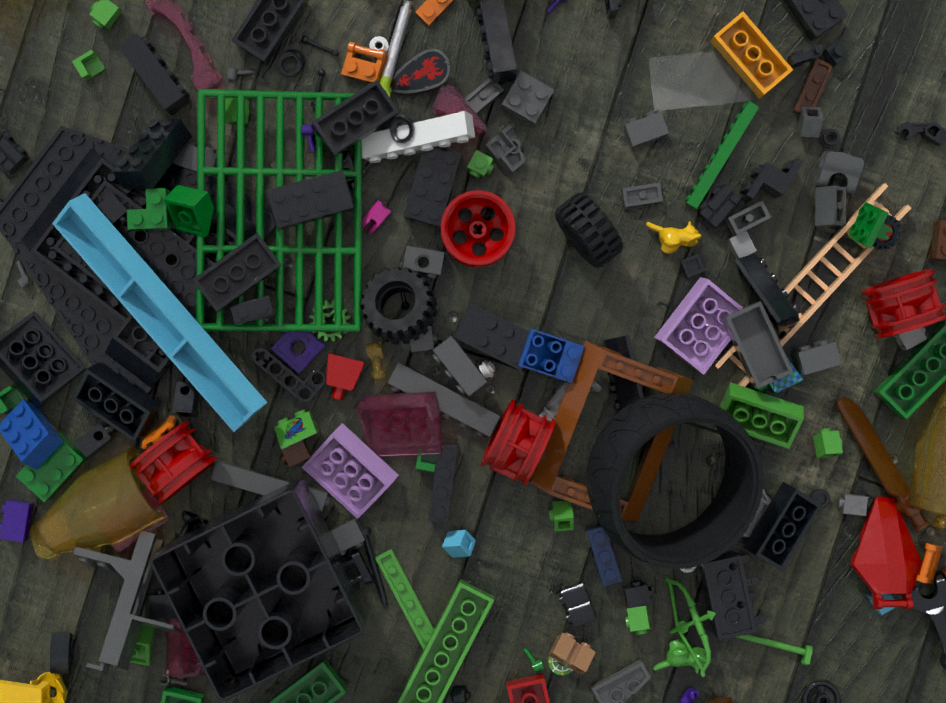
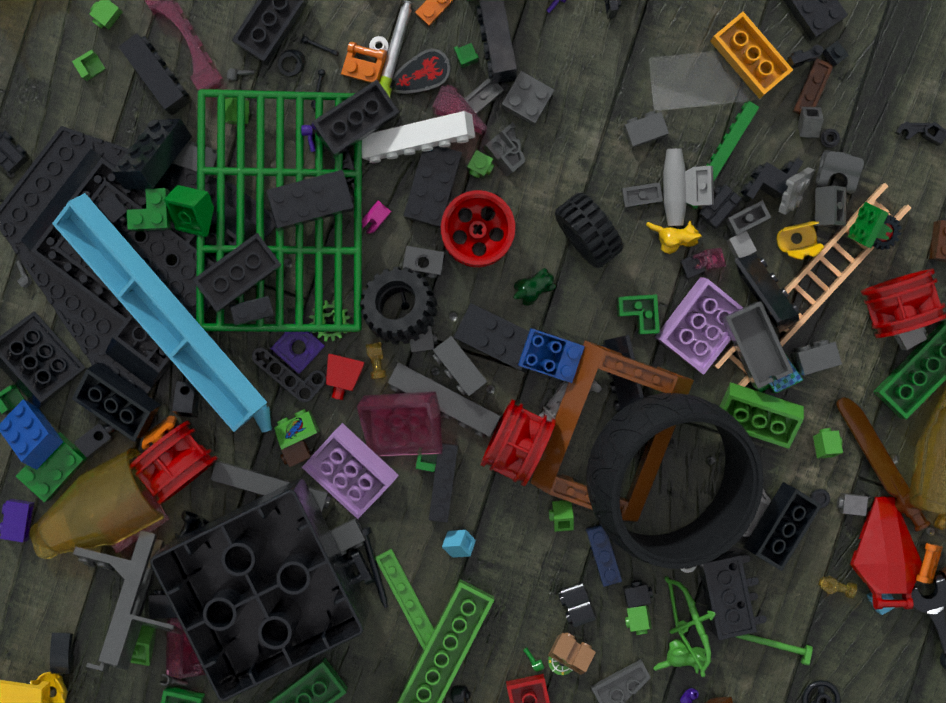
black piece [390,114,414,143] -> none
white plate [479,360,496,378] -> none
none -> medium azure cone [253,404,272,433]
none -> green panel [454,43,479,69]
none -> dark green animal [513,268,556,306]
none -> green brick [616,294,660,335]
none -> light grey plate [663,149,714,227]
none -> clear pink plate [693,248,726,270]
none -> yellow piece [777,221,824,260]
none -> light grey wing [778,167,815,215]
none -> clear yellow leg [819,576,857,599]

